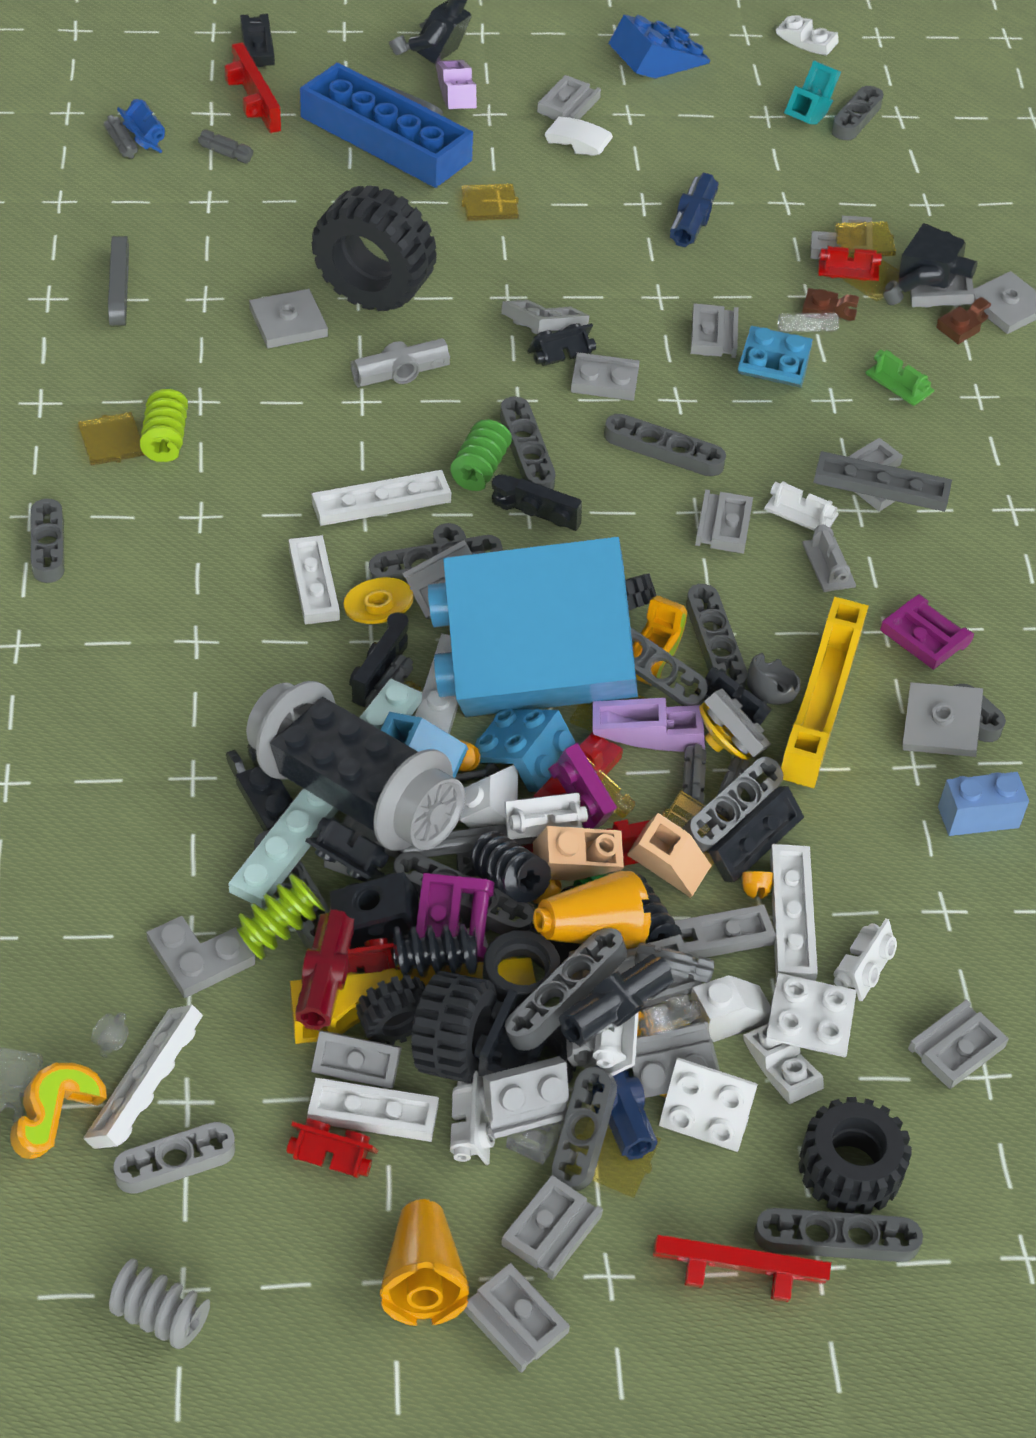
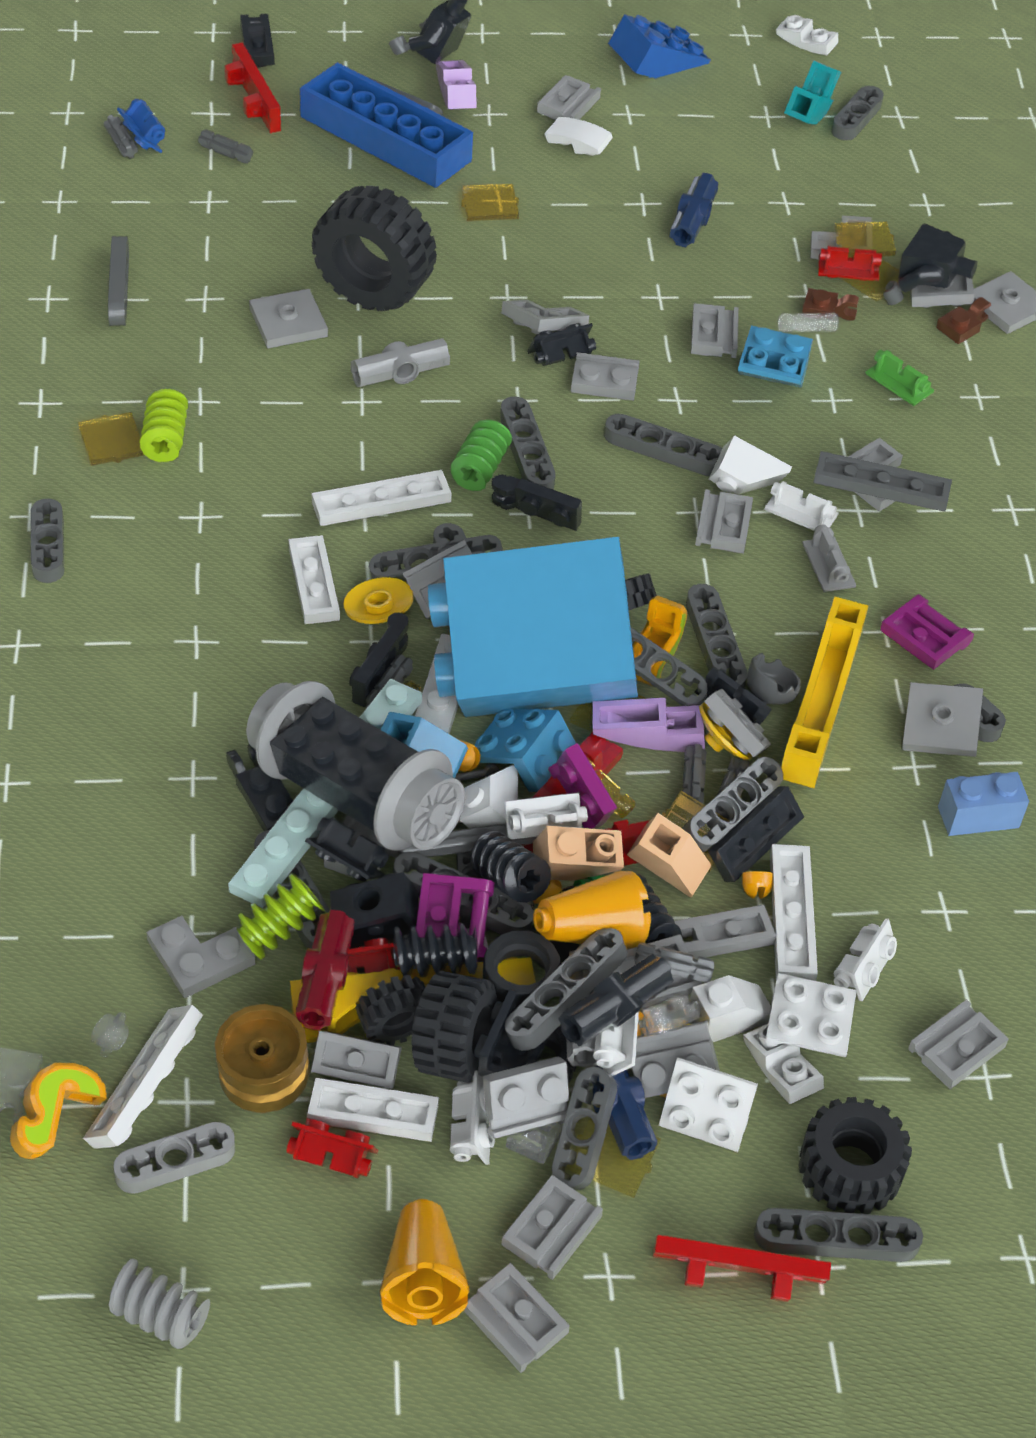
none -> pearl gold wheel [214,1004,310,1113]
none -> white slope [708,436,792,495]

